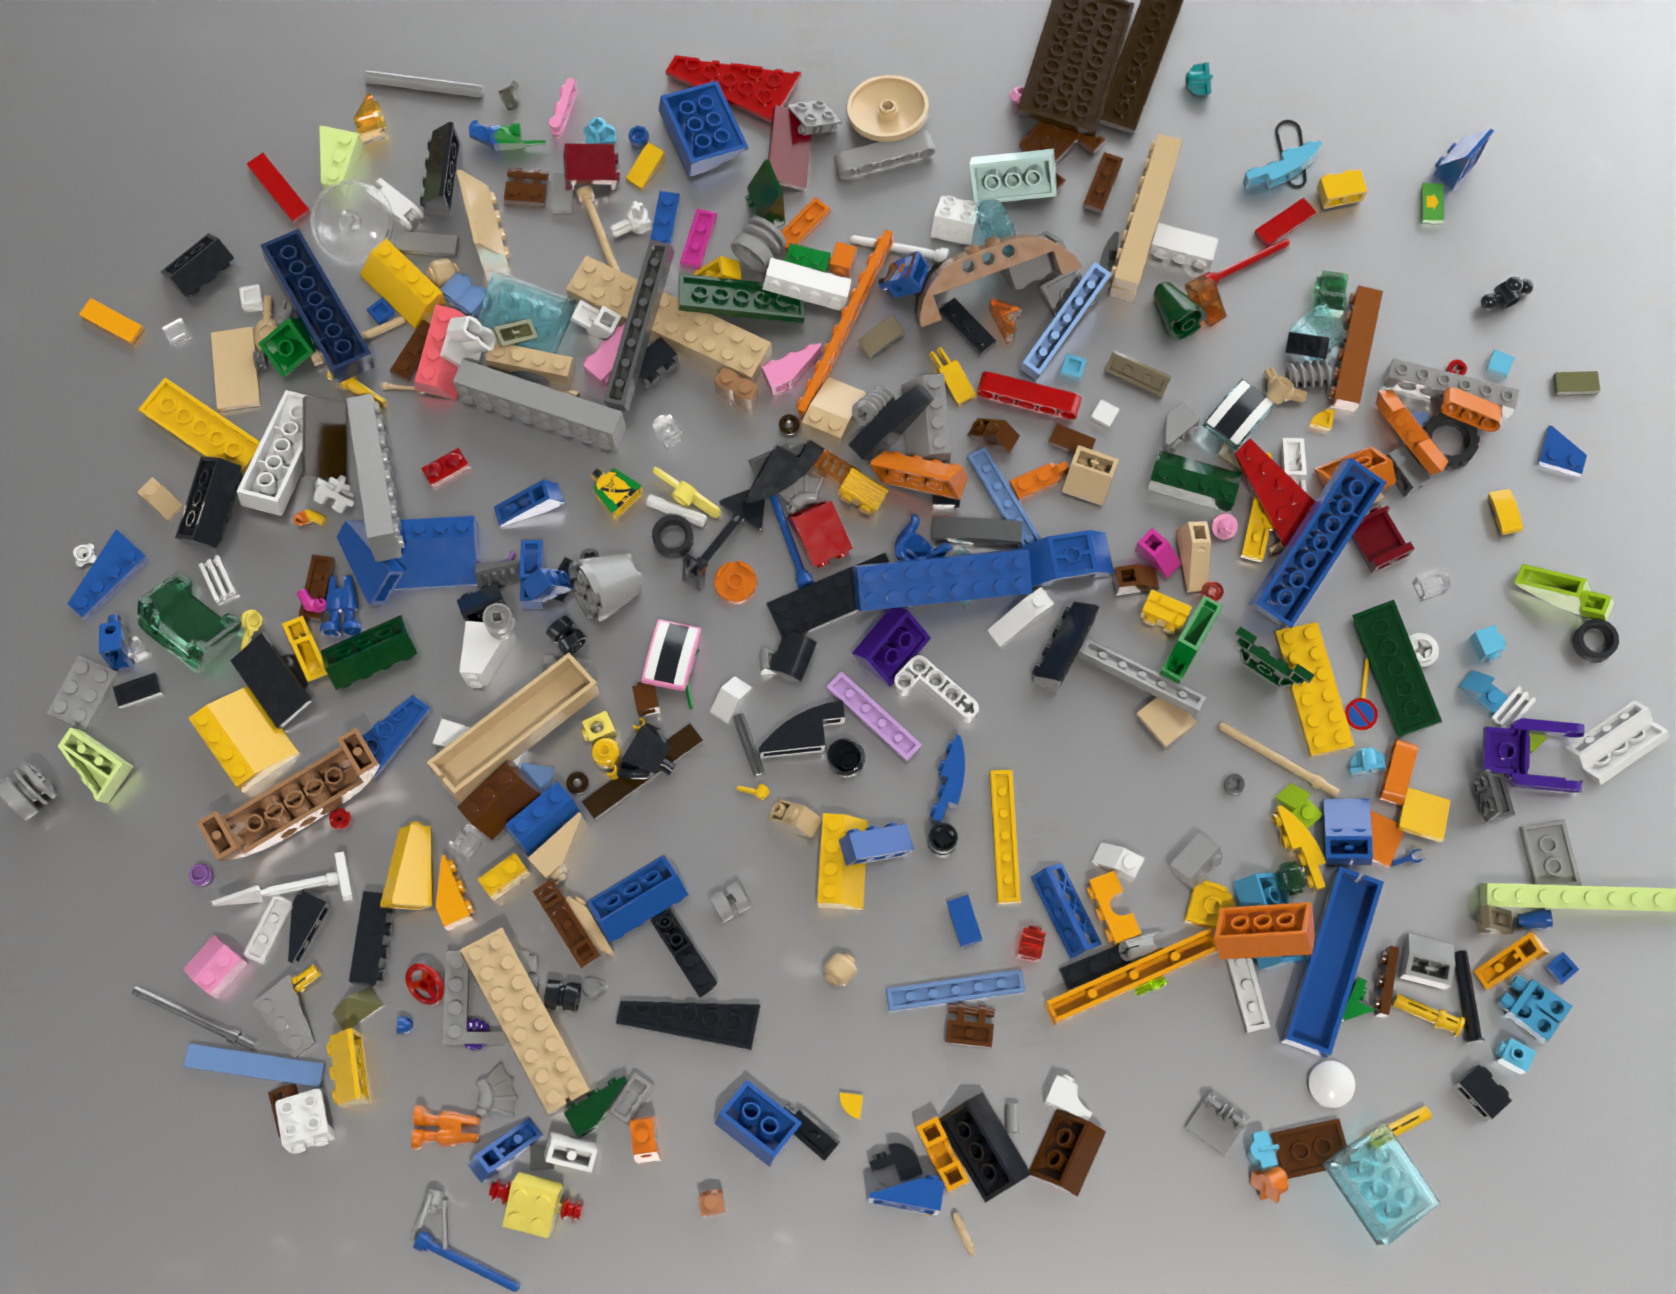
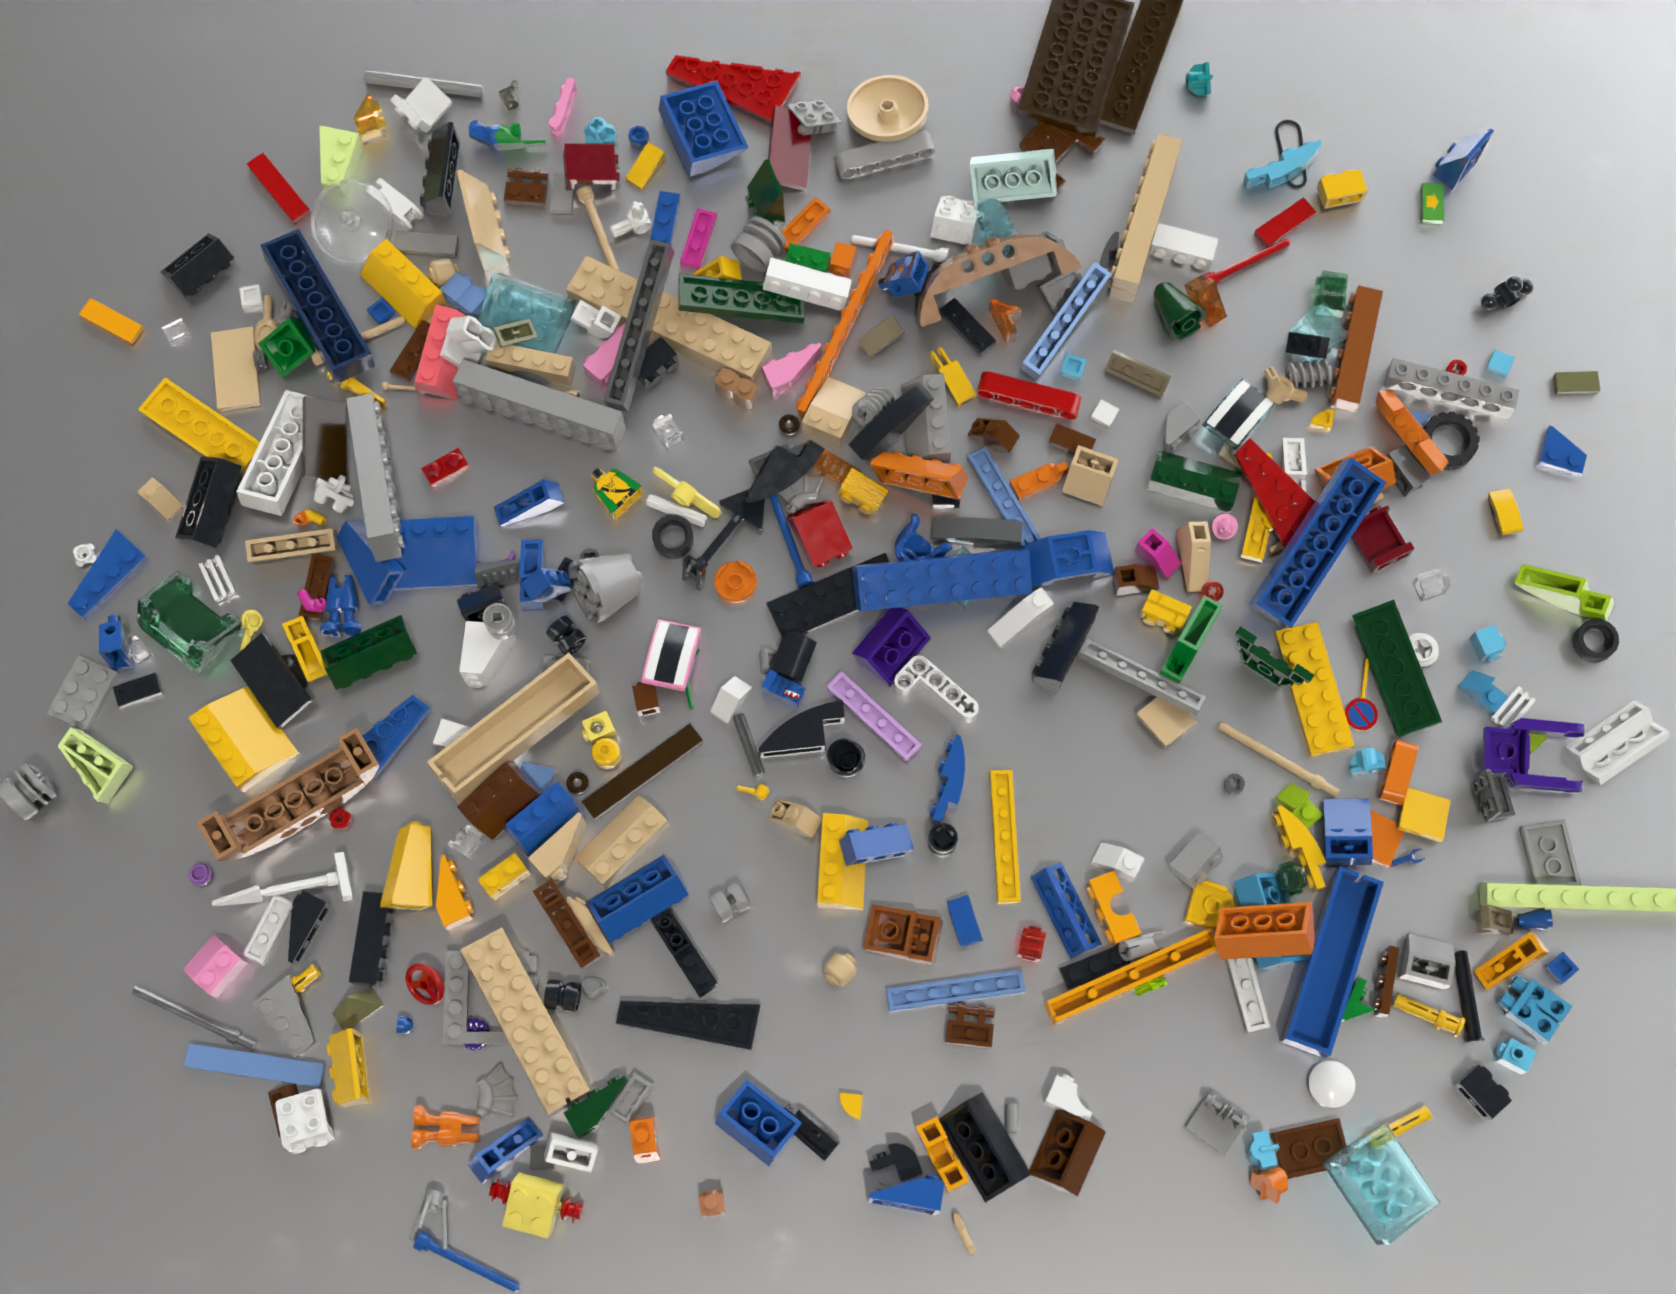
black torso [605,718,676,780] -> none
reddish brown plate [1083,152,1123,214] -> none
orange beam [1441,388,1502,432] -> none
none -> tan brick [245,529,339,563]
none -> white bracket [390,77,452,133]
none -> tan slope [574,795,670,889]
none -> blue leg [761,669,806,707]
none -> dark orange slope [863,904,943,965]

